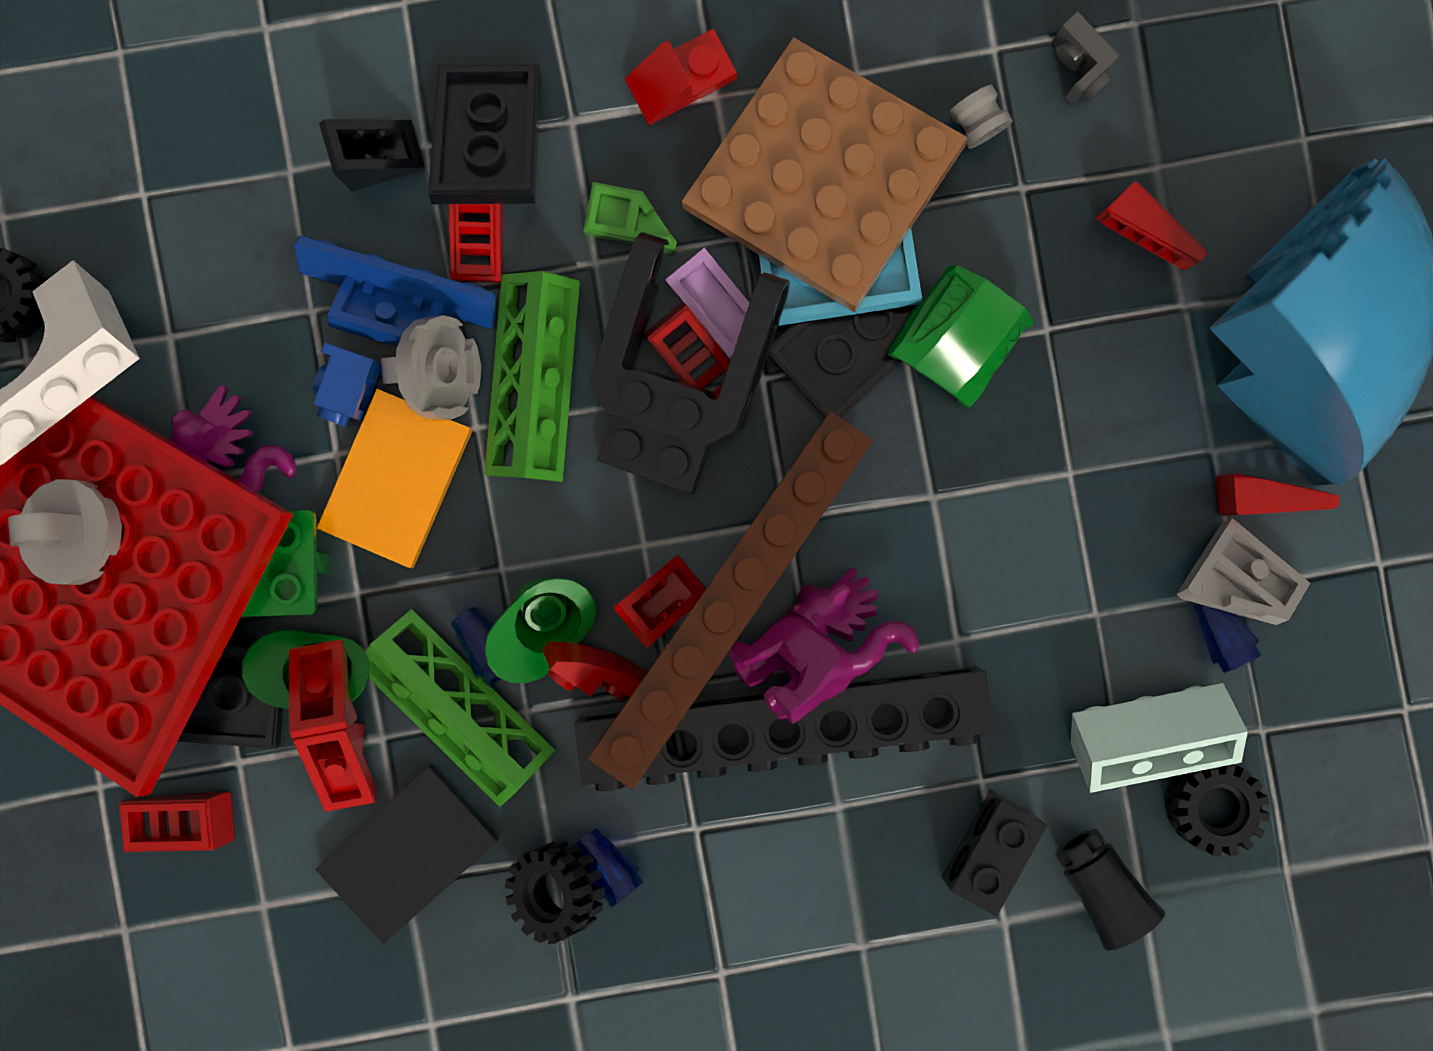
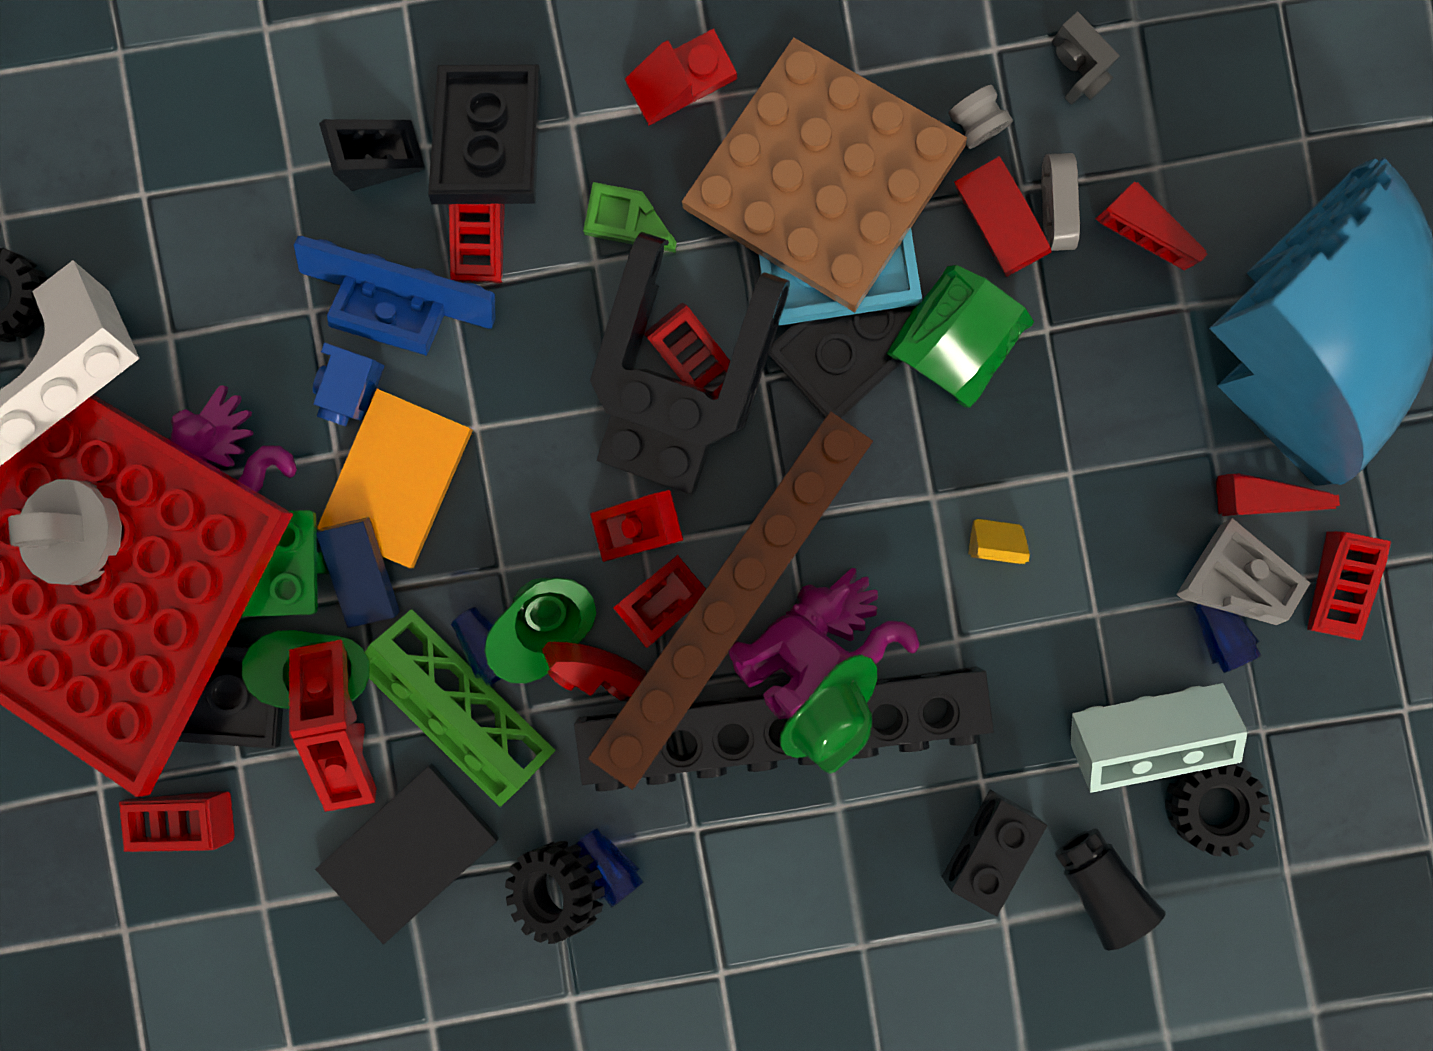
light grey tile [381,315,481,420] -> none
bright green fence [484,271,580,482] -> none
lavender tile [665,248,749,360] -> none
none -> dark blue tile [317,517,400,628]
none -> red slope [590,490,683,562]
none -> green piece [780,654,877,774]
none -> red slope [954,156,1052,277]
none -> yellow slope [968,519,1030,564]
none -> light grey beam [1041,153,1080,251]
none -> red slope [1307,531,1391,640]

